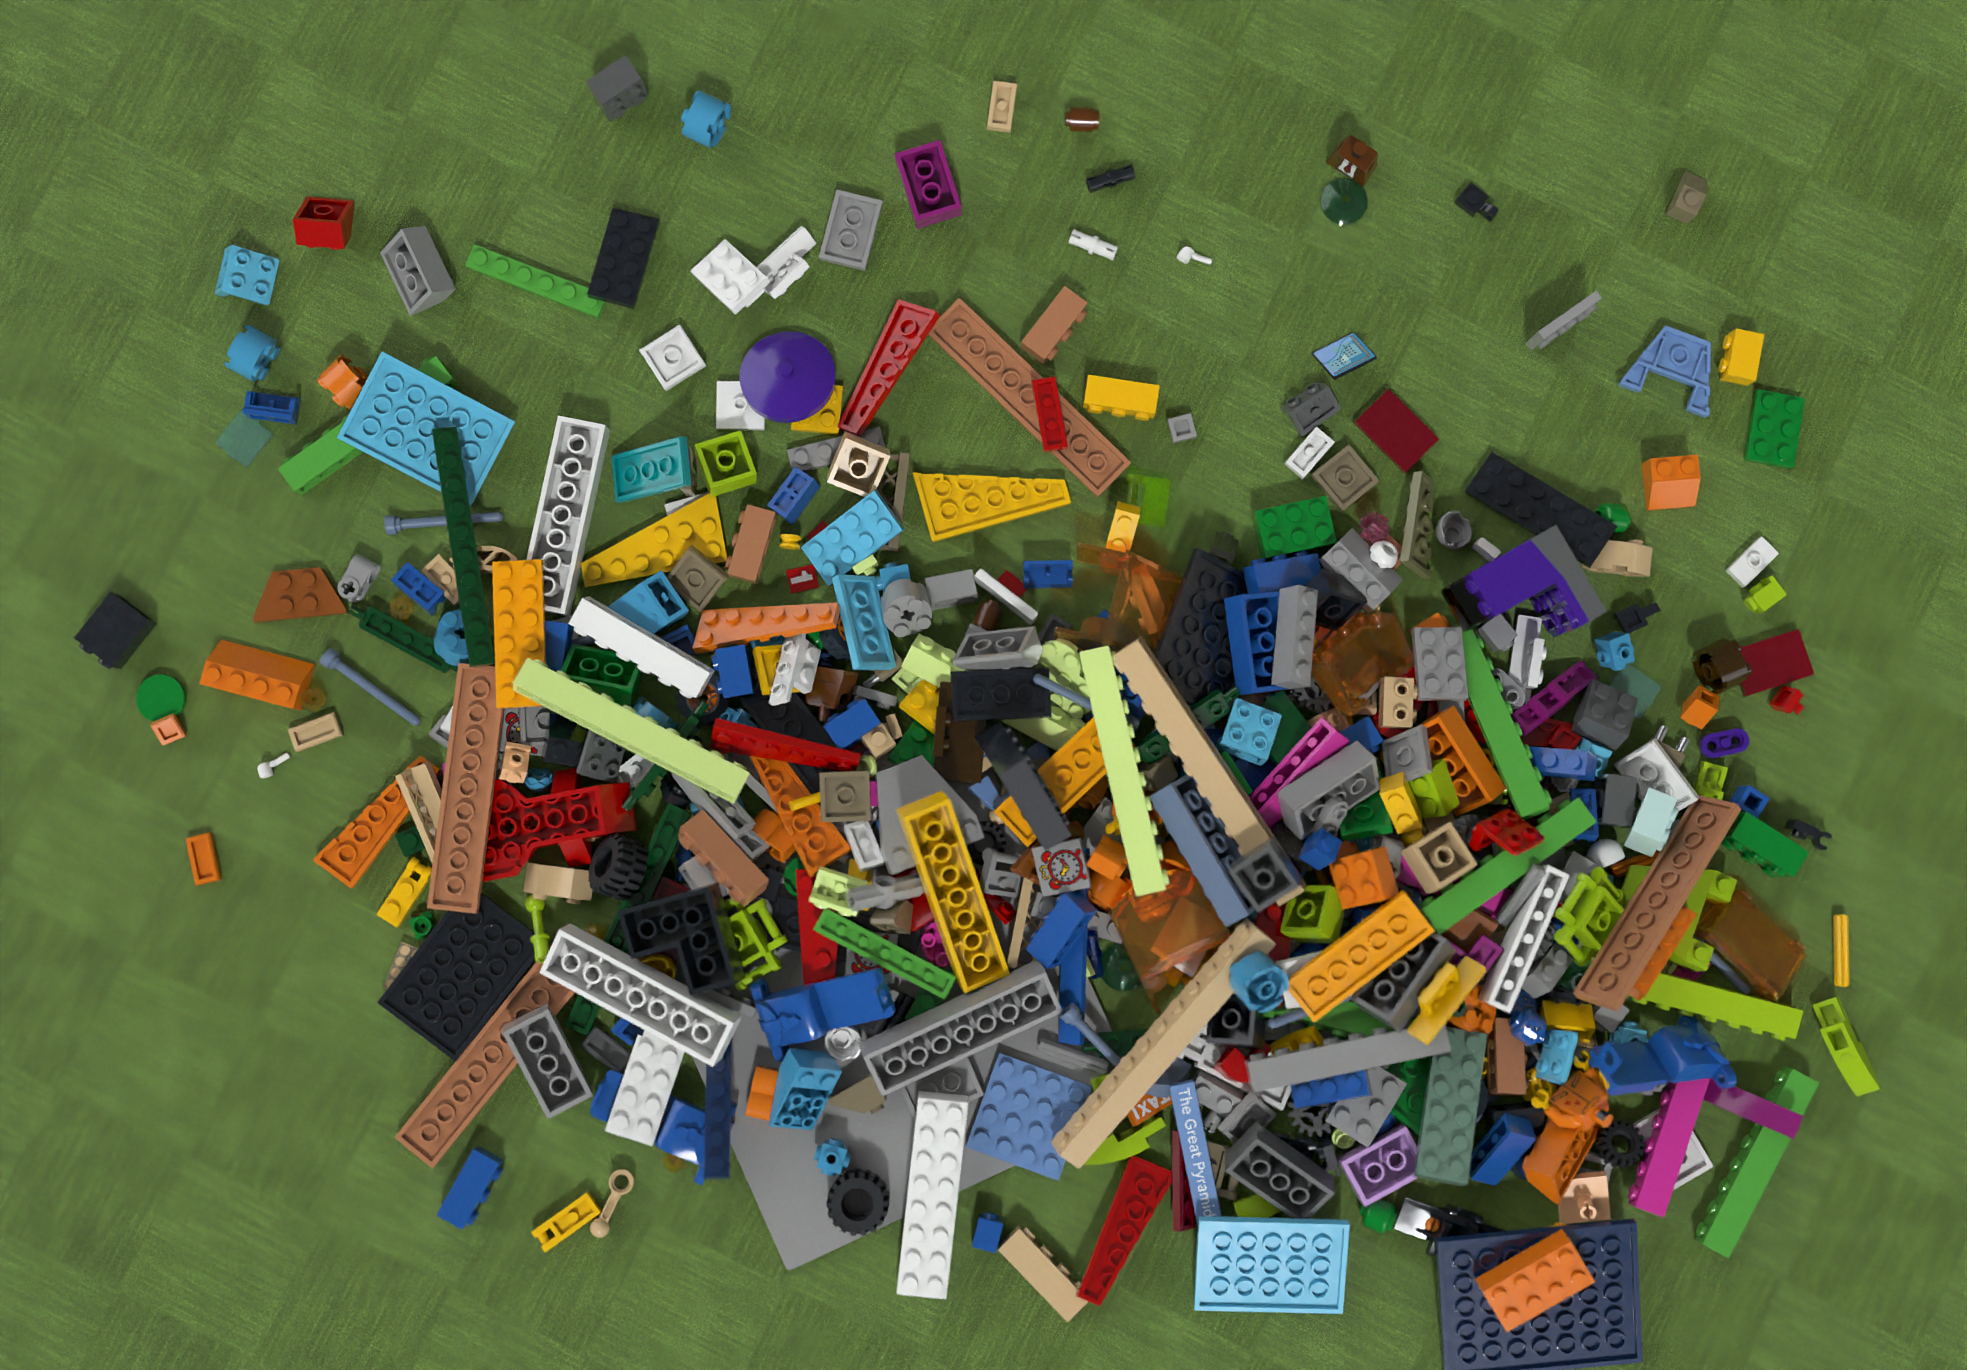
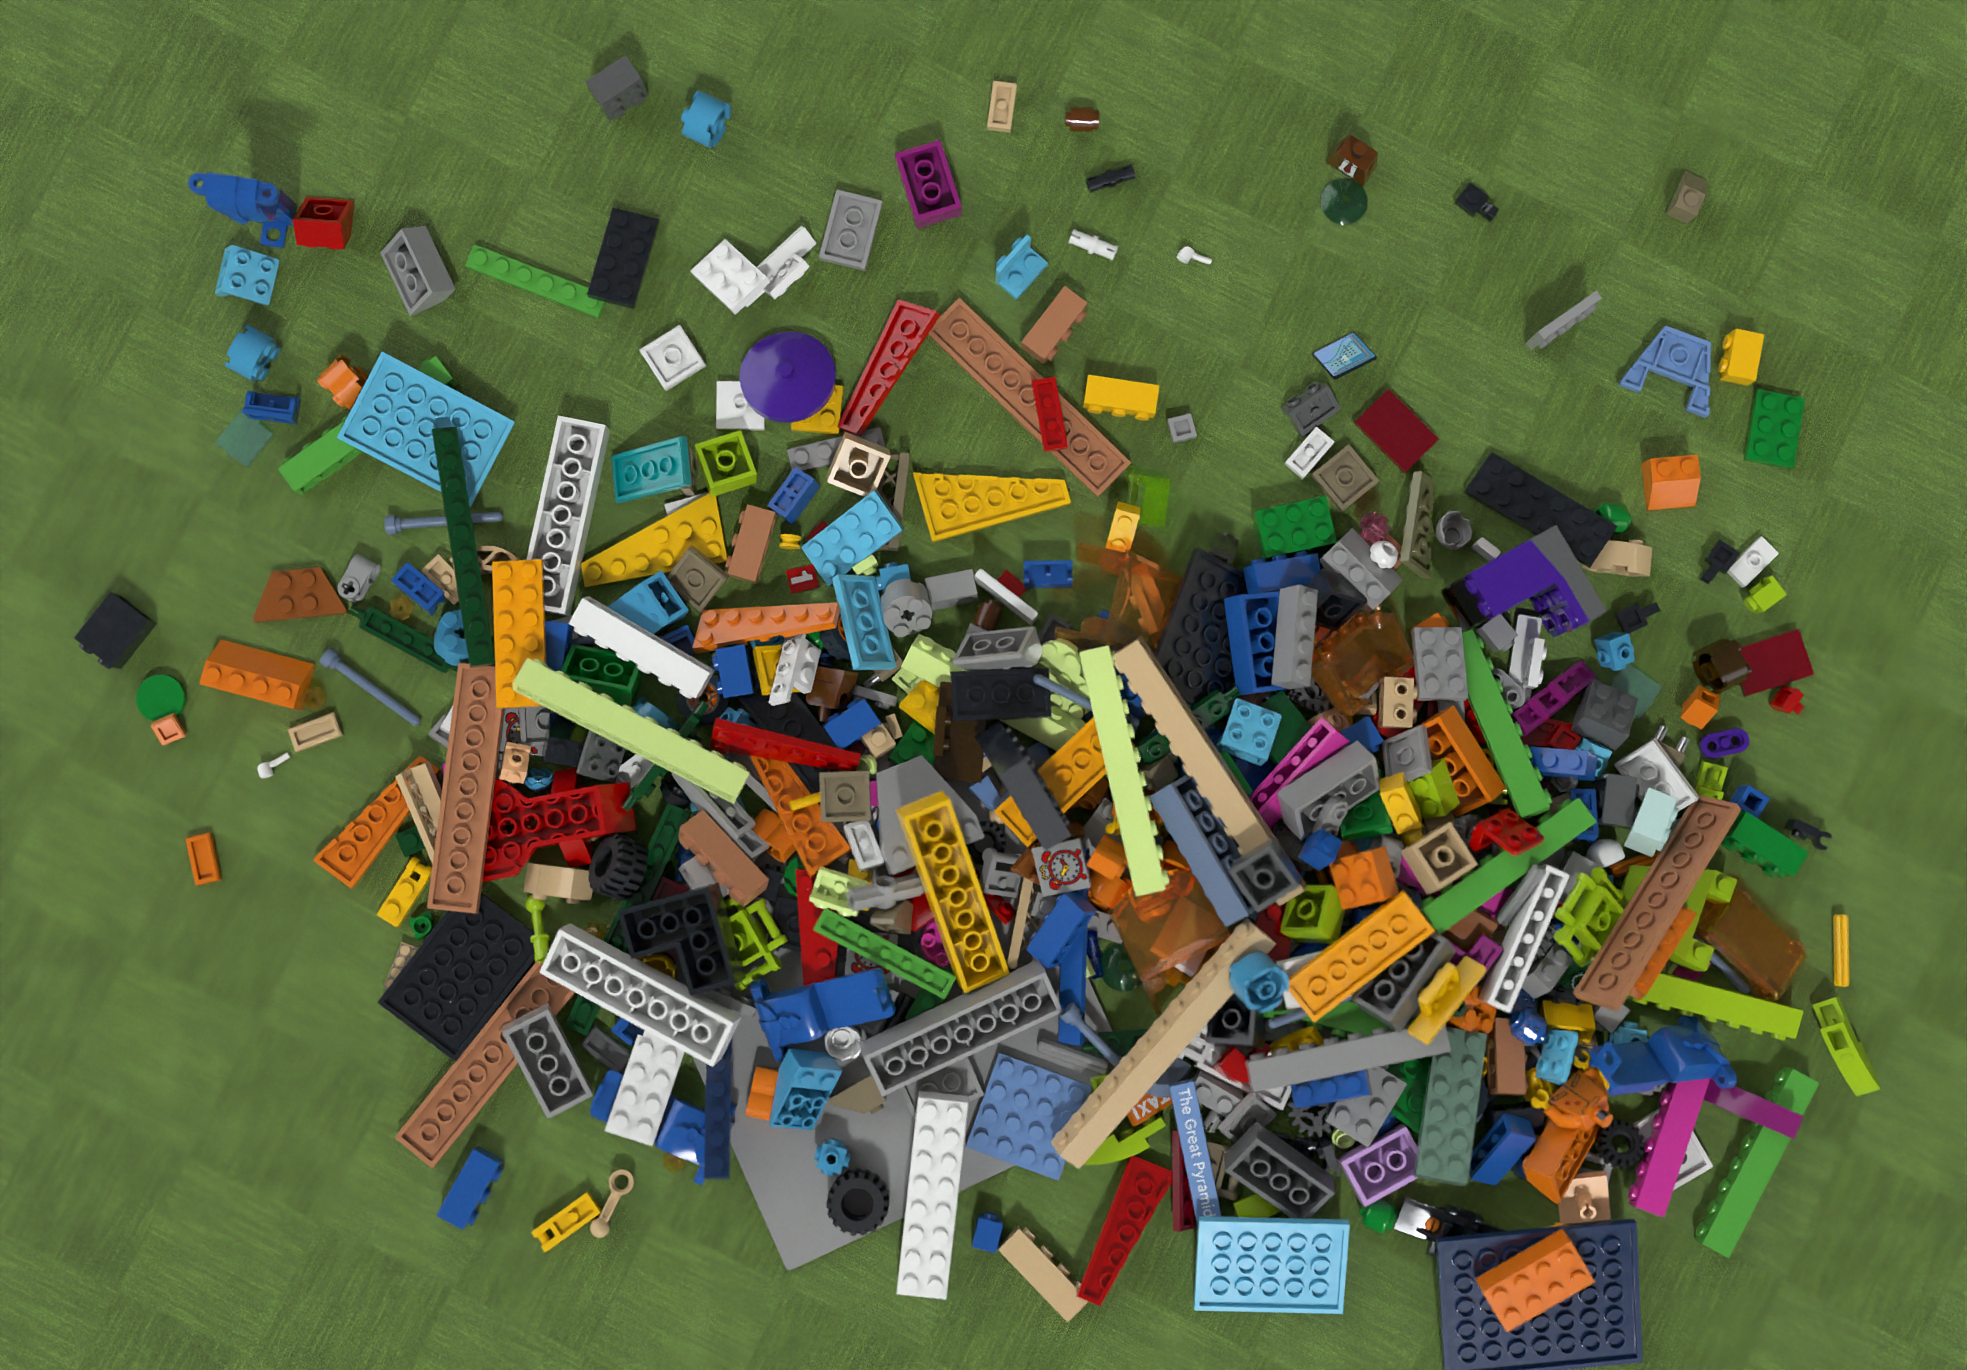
none -> blue piece [188,173,297,248]
none -> medium azure bracket [995,234,1048,300]
none -> black plate [1700,539,1740,585]

